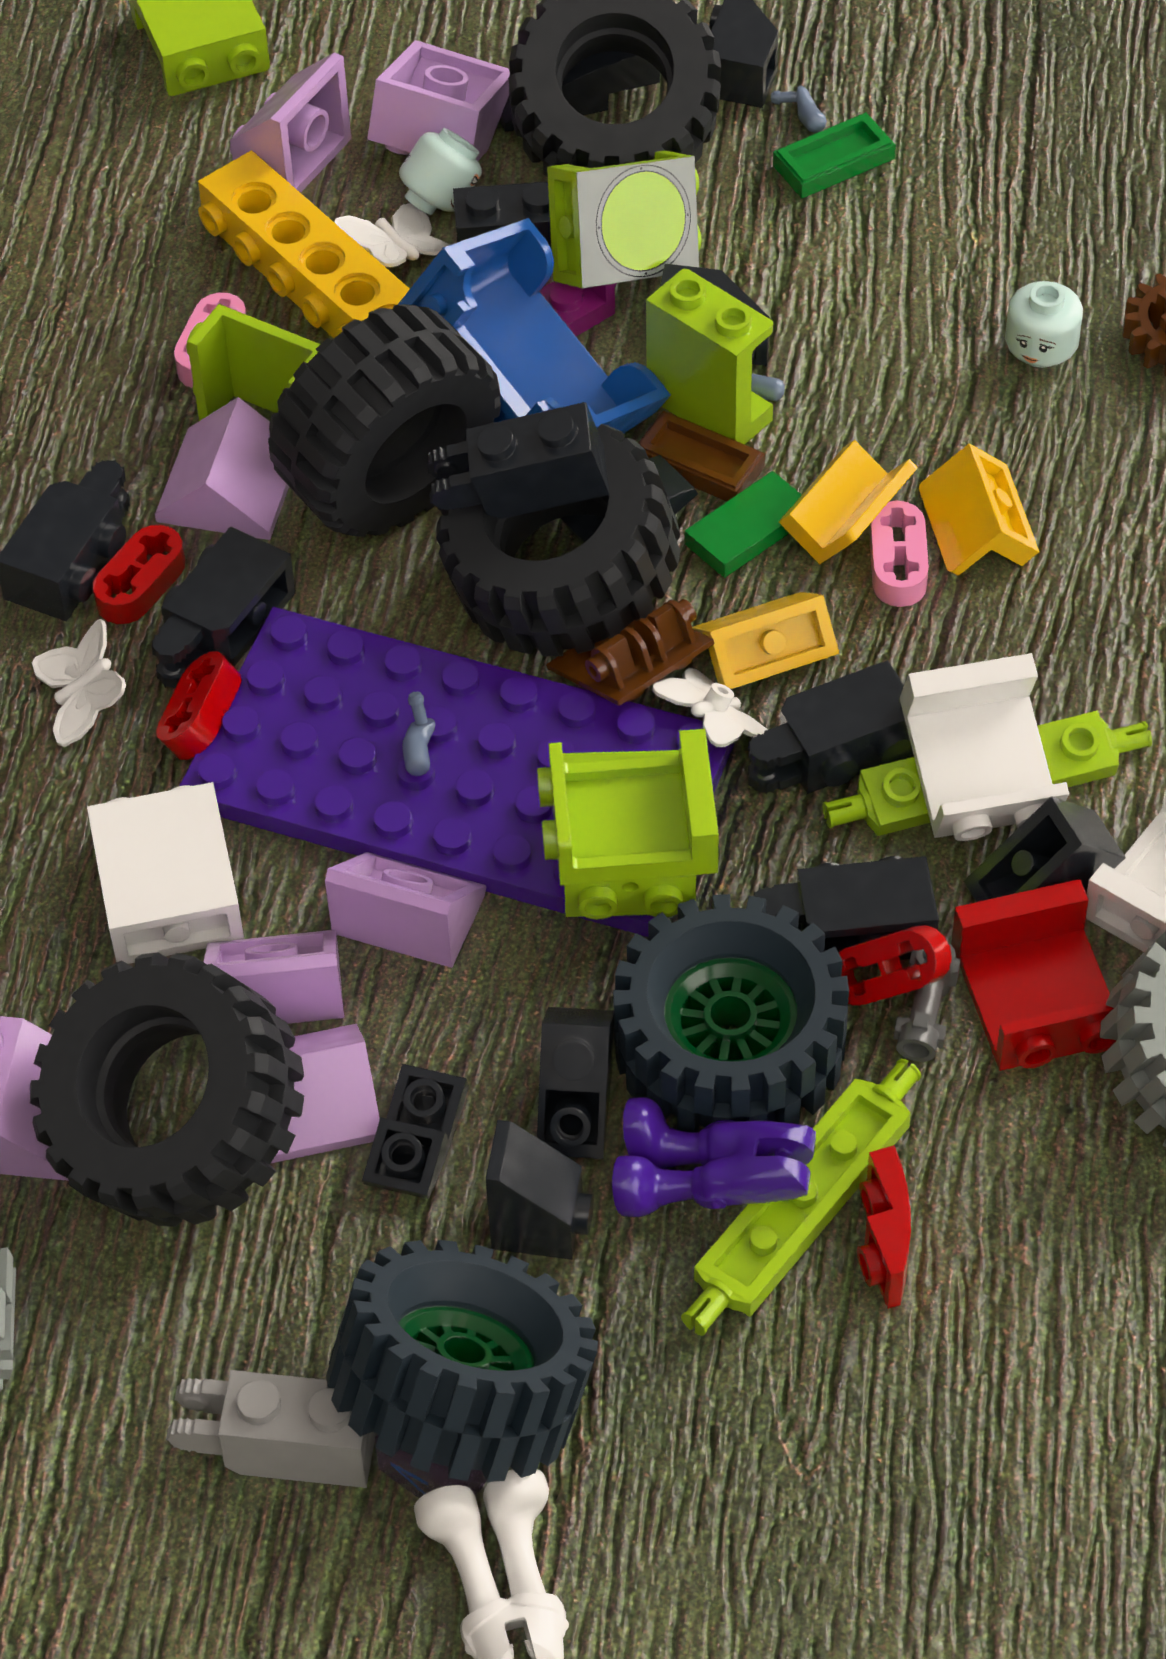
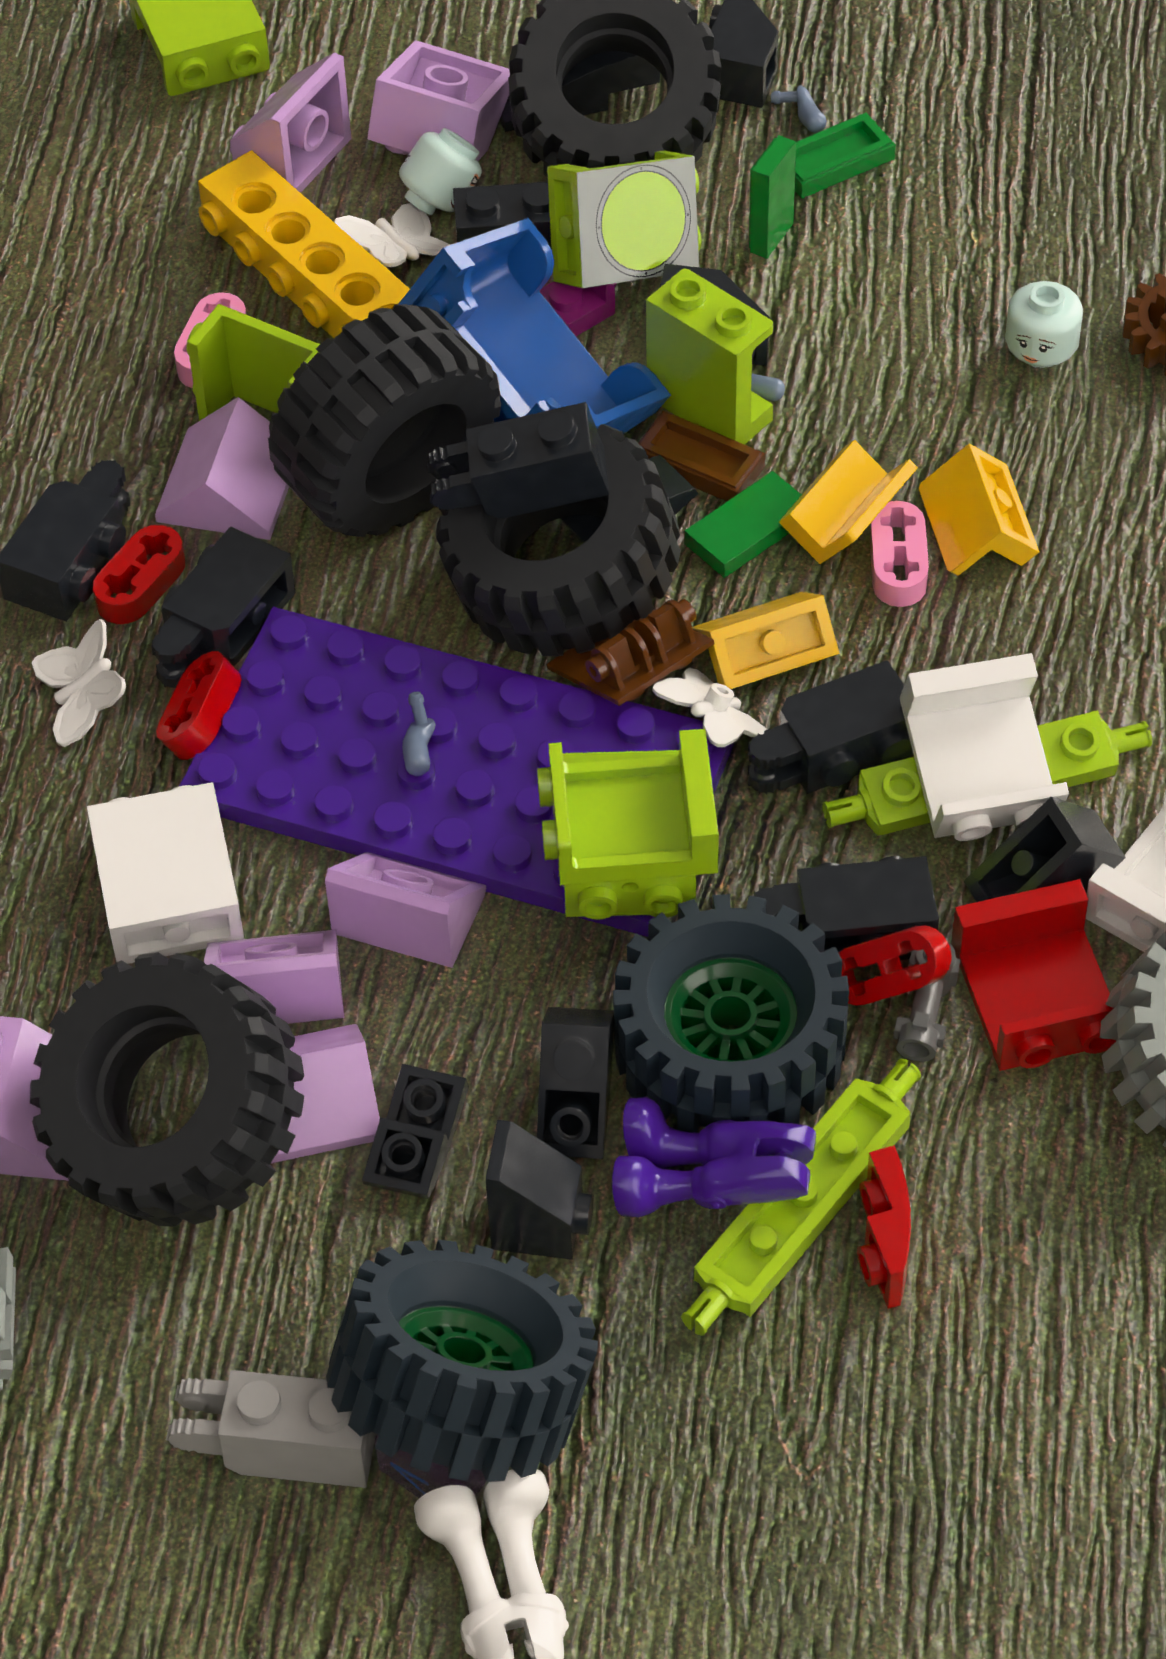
none -> green tile [749,135,796,259]

